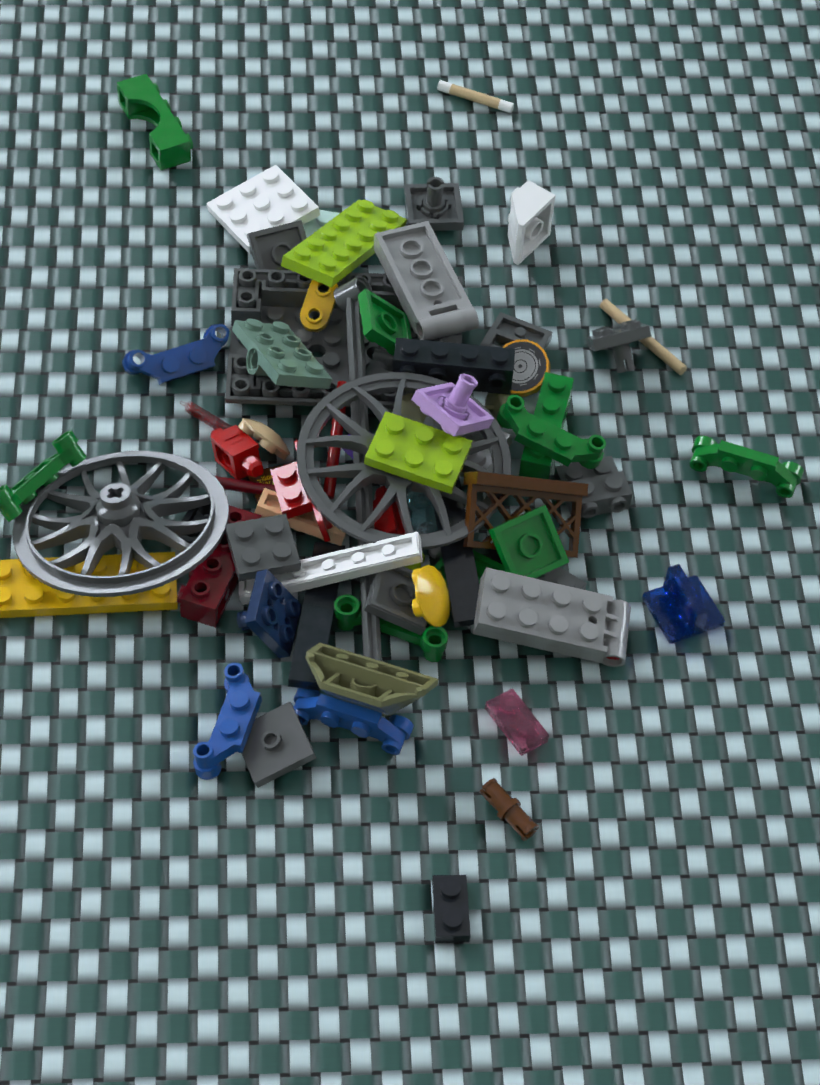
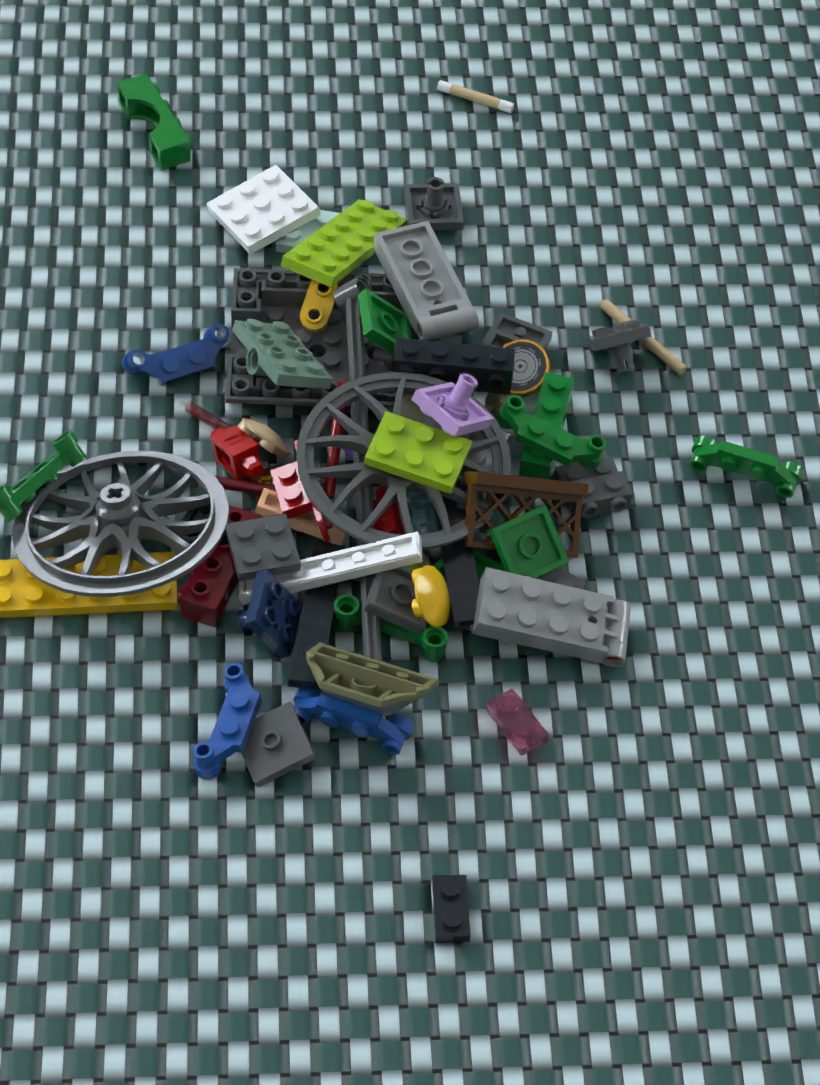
dark grey plate [246,220,307,270] -> none
reddish brown pin [479,778,539,841] -> none
white slope [507,180,556,265] -> none
clear blue bracket [642,564,725,644] -> none

